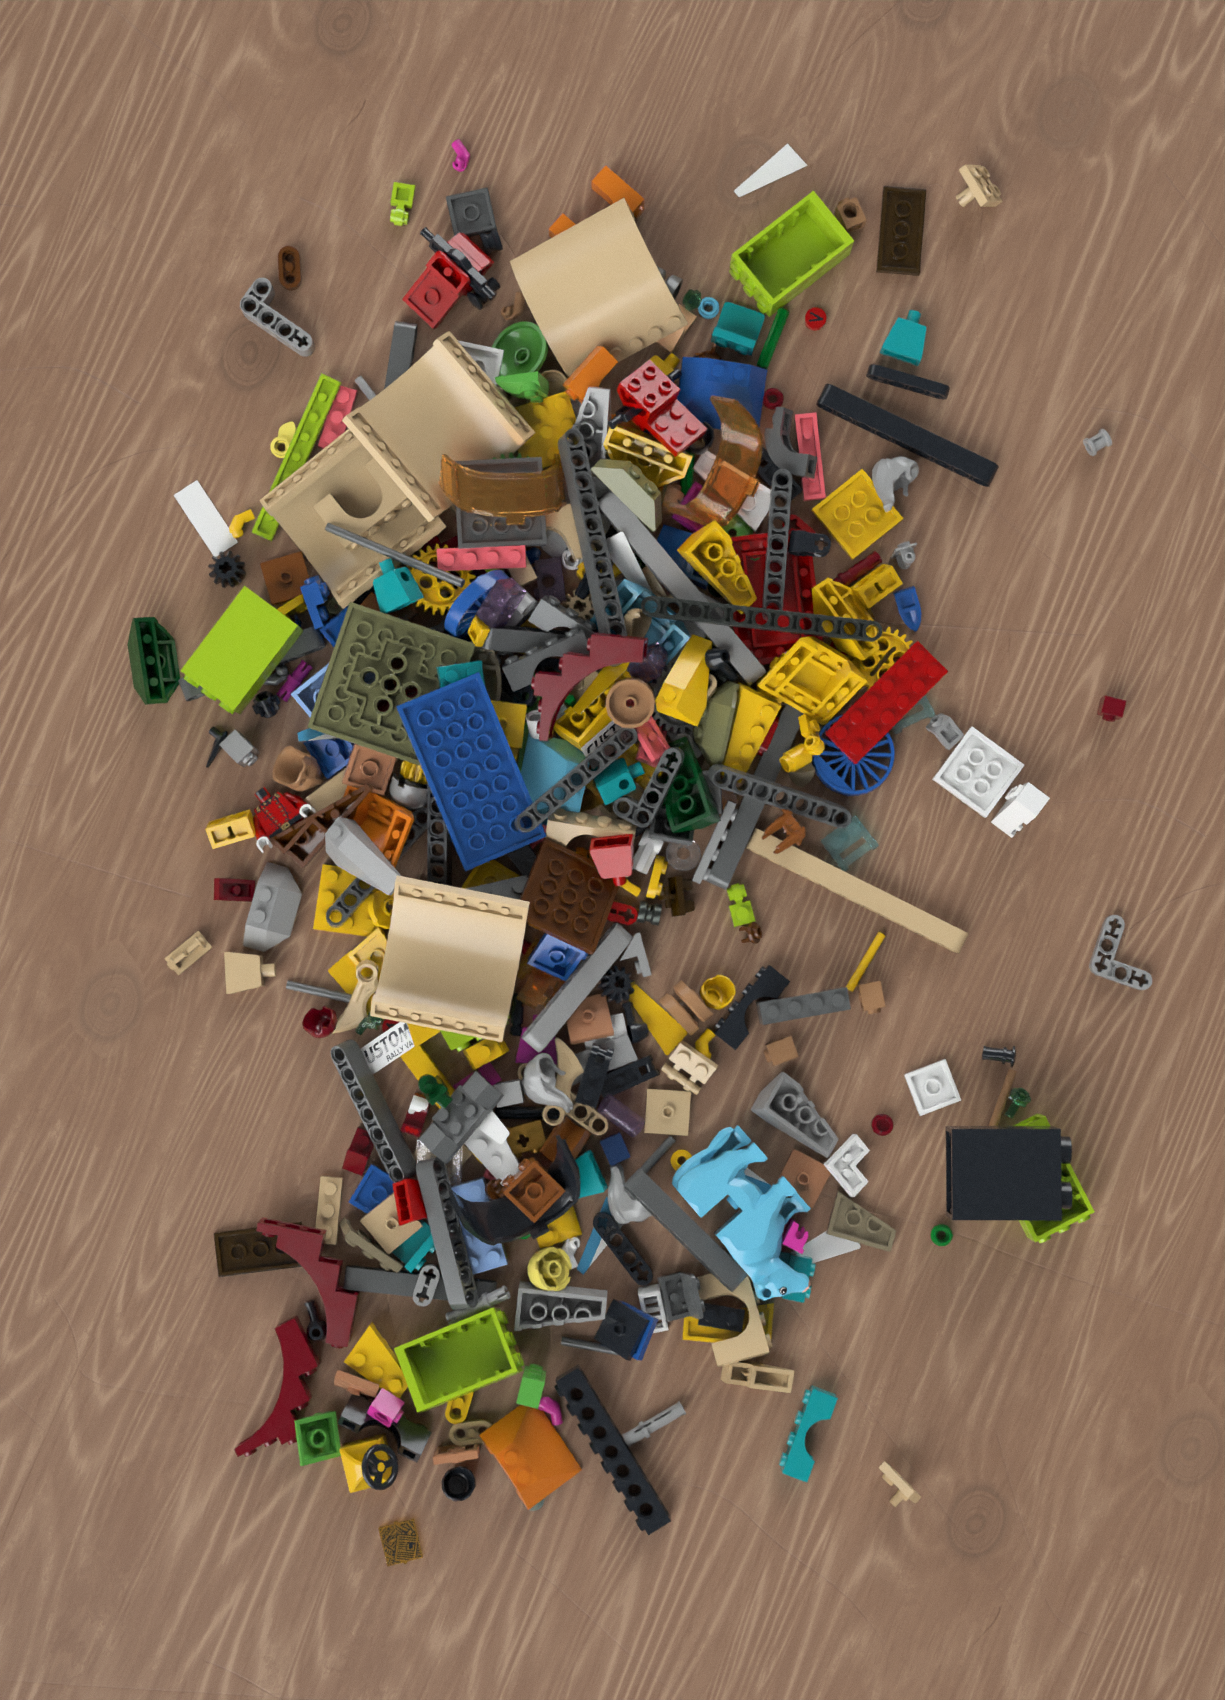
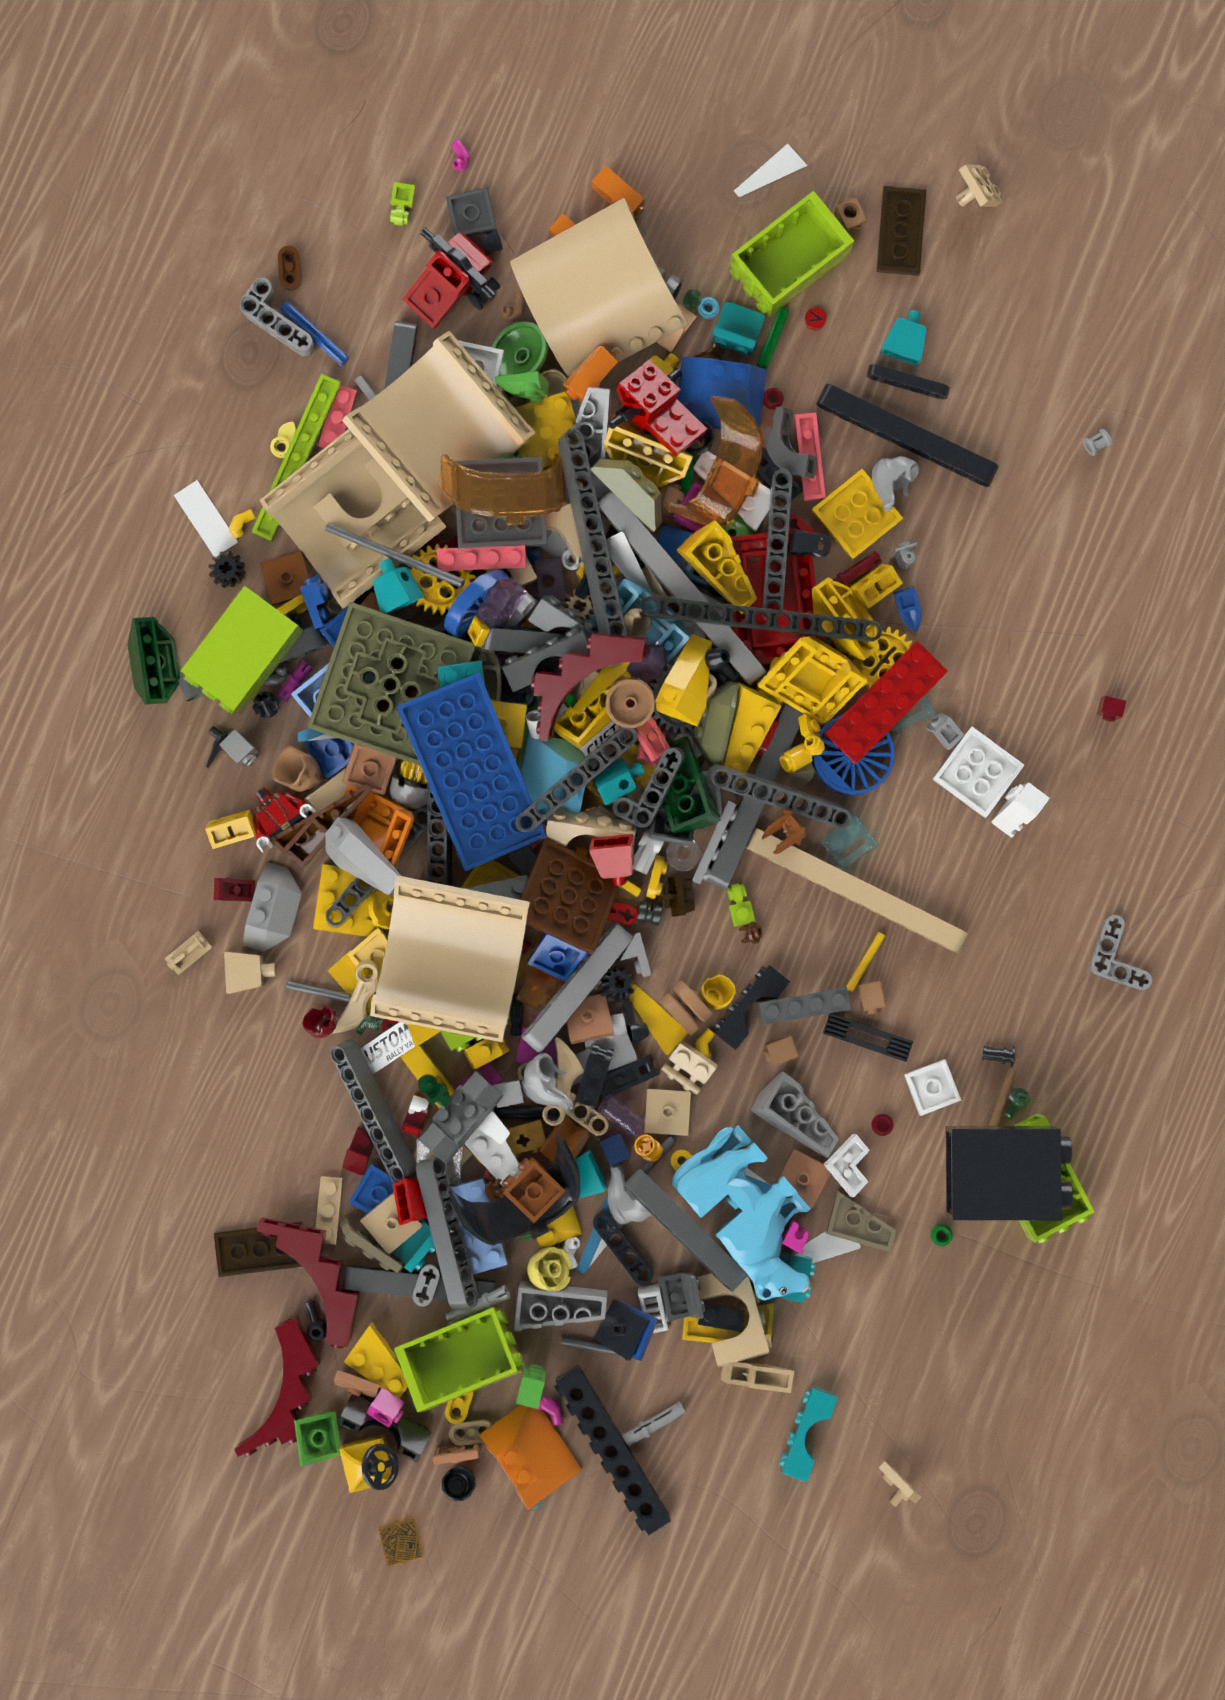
none -> blue axle [280,302,349,366]
none -> light orange wheel [634,1134,663,1162]
none -> black container [823,1013,914,1062]

